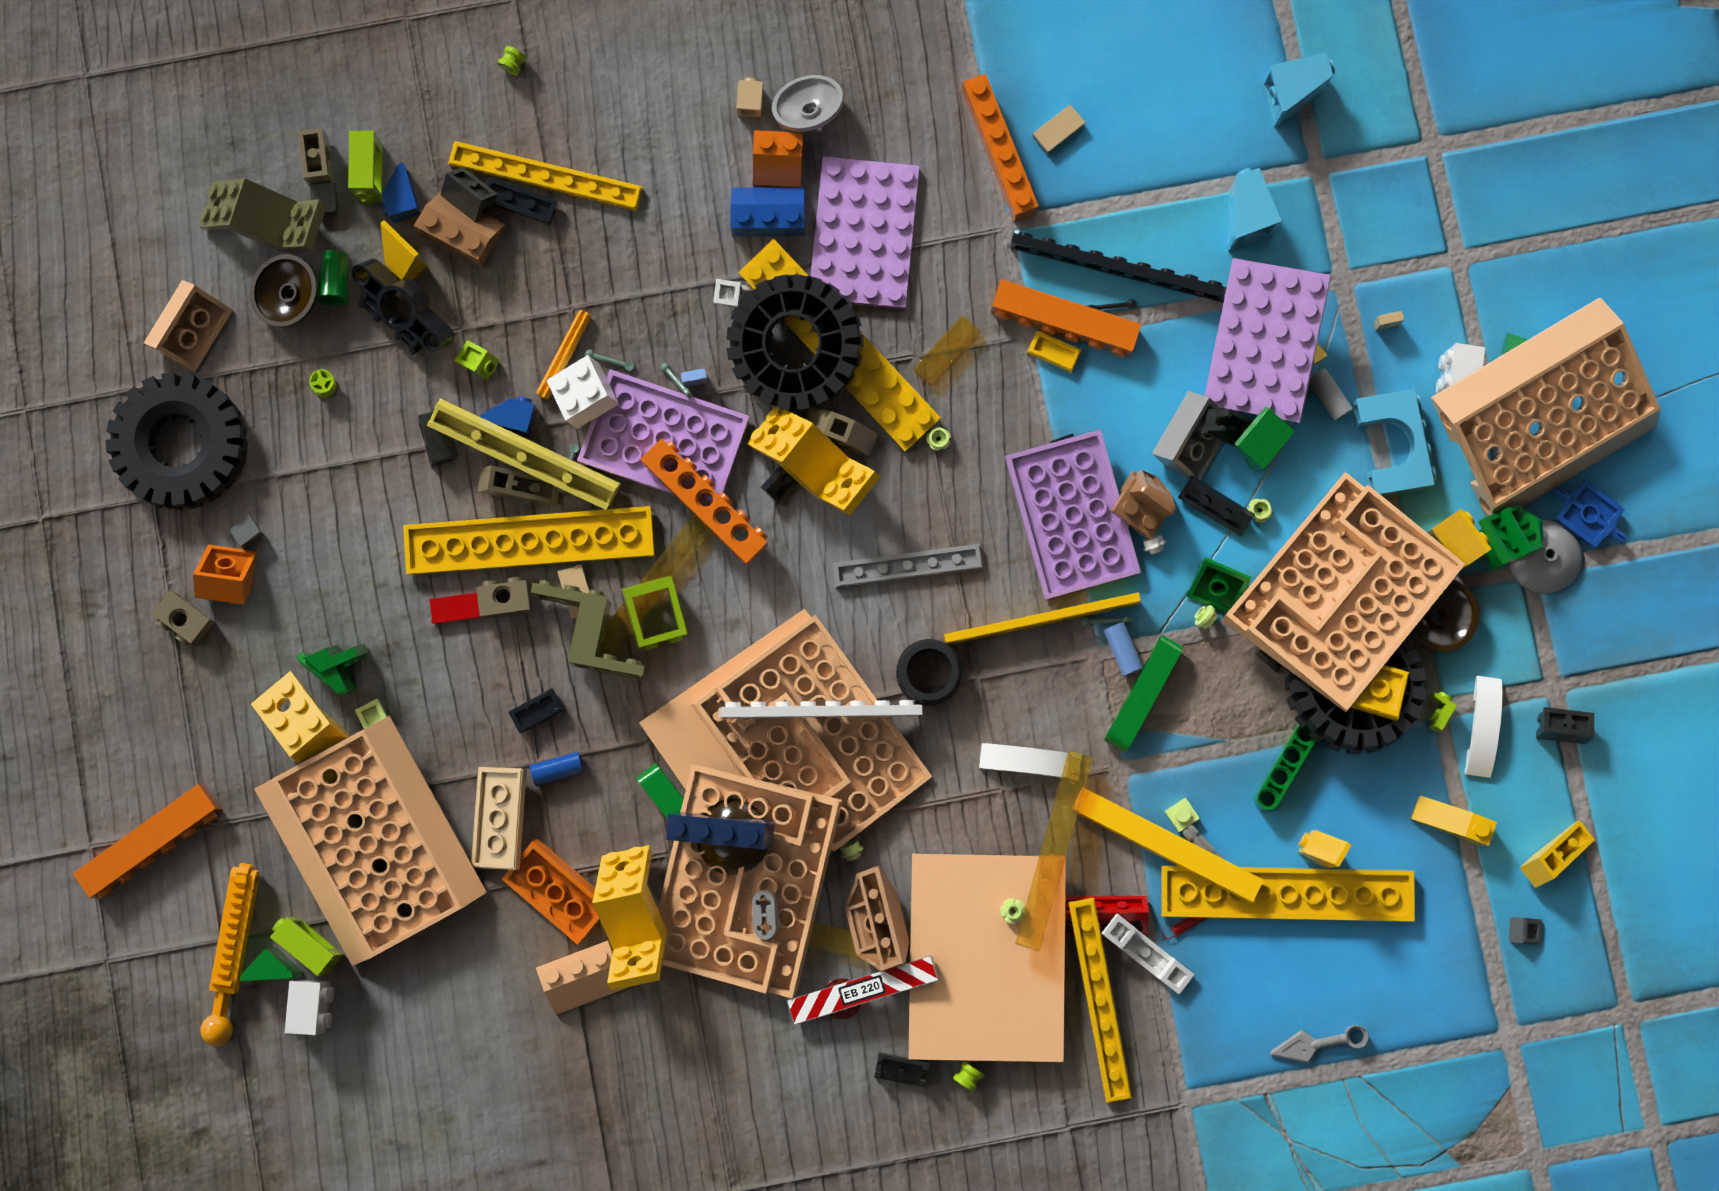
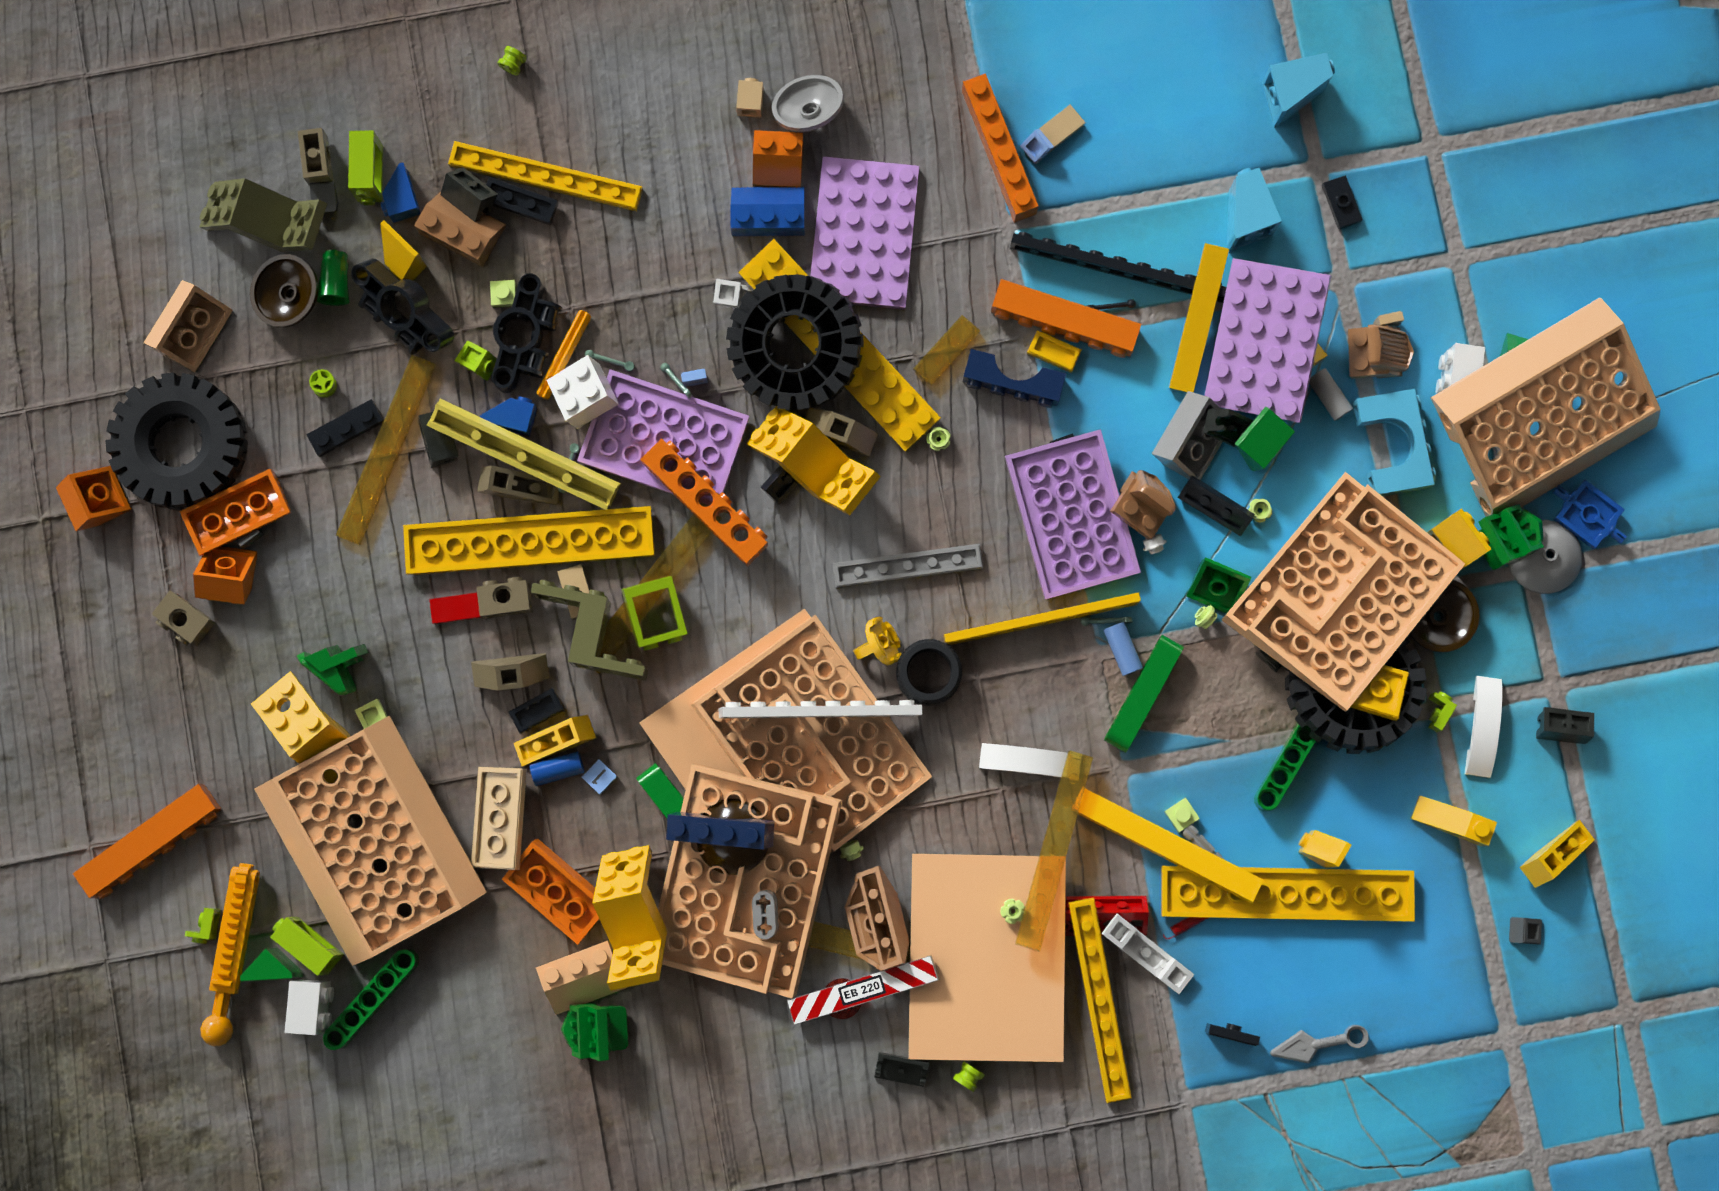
none -> orange slope [56,466,131,531]
none -> orange slope [179,469,291,556]
none -> lime bracket [185,908,221,944]
none -> black plate [306,399,384,457]
none -> green beam [323,949,419,1050]
none -> clear yellow tile [336,355,436,545]
none -> dark tan slope [471,653,549,690]
none -> yellowish green plate [490,280,516,307]
none -> black piece [492,273,562,393]
none -> yellow slope [514,715,596,766]
none -> green piece [561,1004,628,1061]
none -> light blue tile [582,759,618,795]
none -> yellow tile [853,616,902,666]
none -> dark blue arch [962,349,1066,408]
none -> light blue tile [1020,129,1054,164]
none -> yellow tile [1169,243,1229,393]
none -> black plate [1205,1023,1260,1046]
none -> black plate [1322,175,1362,230]
none -> medium nougat piece [1348,324,1414,379]

